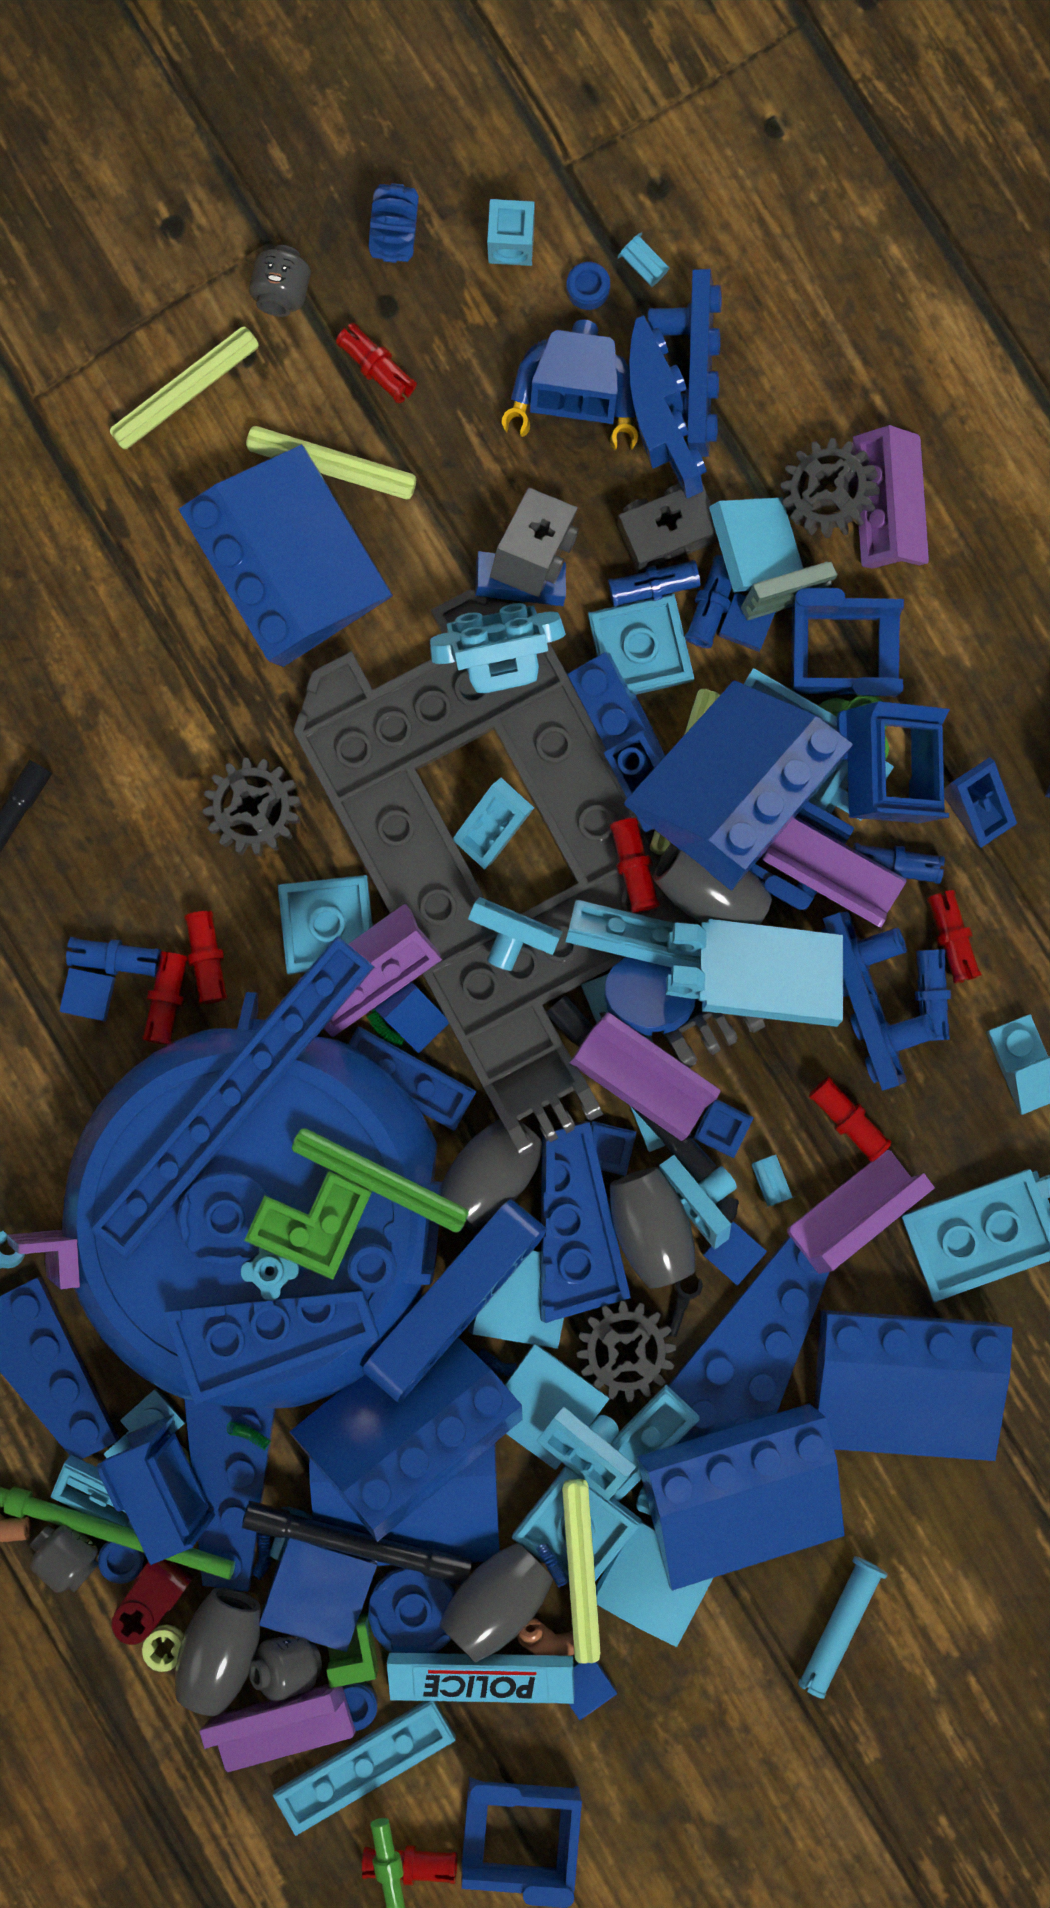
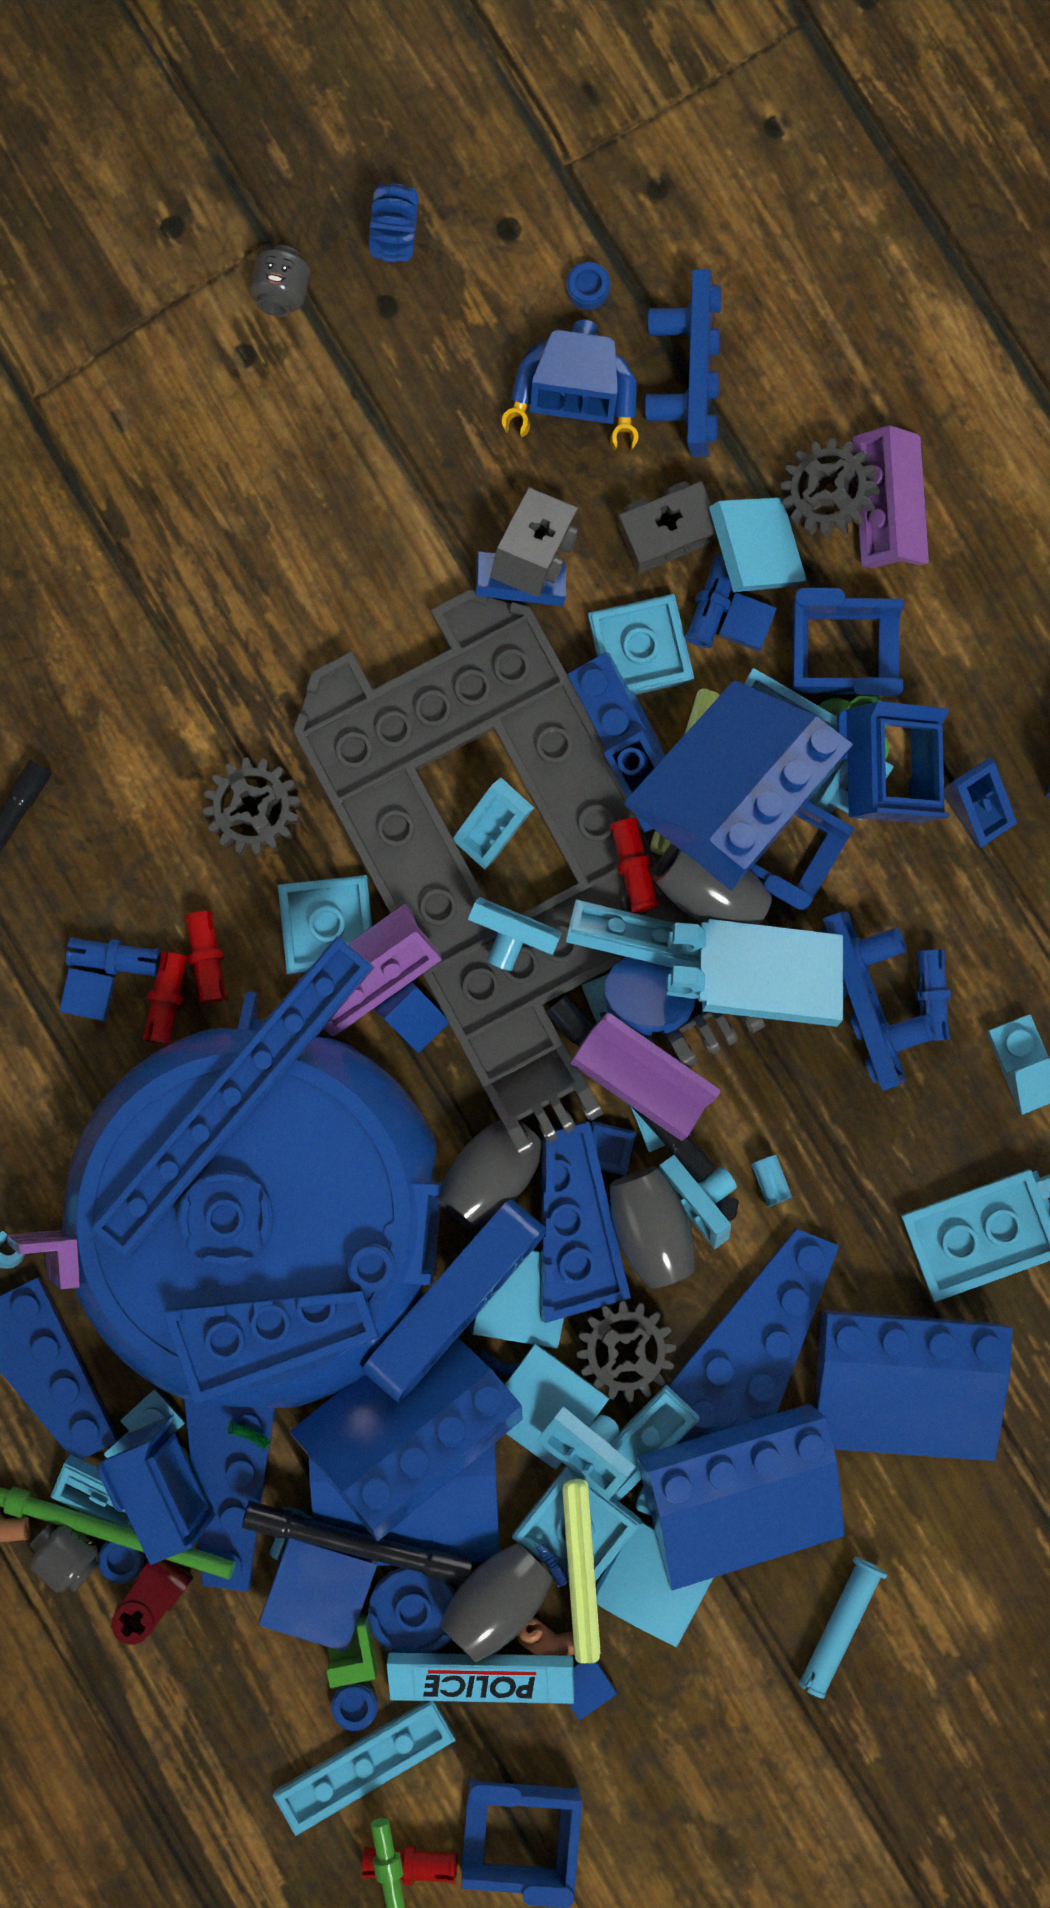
yellowish green axle [110,326,259,449] -> none
yellowish green bush [142,1624,184,1672] -> none
dark grey piece [175,1587,261,1716] -> none
blue slope [179,444,393,667] -> none
medium lavender panel [199,1684,356,1772] -> none
medium azure plate [241,1248,299,1300] -> none
bright green tile [244,1171,372,1280] -> none
yellowish green axle [246,426,416,500] -> none
dark grey head [249,1634,322,1702] -> none
blue leg [252,1533,272,1580] -> none
bright green axle [291,1128,469,1232] -> none
red pin [336,323,417,404] -> none
blue tile [348,1026,477,1131] -> none
green leg [366,1009,404,1046] -> none
medium azure piece [430,603,566,693] -> none
medium azure brick [487,199,535,266] -> none
blue pin [608,560,701,607] -> none
medium azure piece [618,232,670,287] -> none
blue slope [629,315,707,499] -> none
black hand [668,1278,703,1337] -> none
blue tile [693,1099,753,1158] -> none
blue tile [702,1221,767,1286] -> none
sand green tile [741,562,838,621] -> none
medium lavender panel [762,816,907,927] -> none
medium lavender panel [787,1150,935,1274] -> none
red pin [808,1077,892,1162] -> none
blue pin [853,843,945,884] -> none
red pin [927,890,982,984] -> none

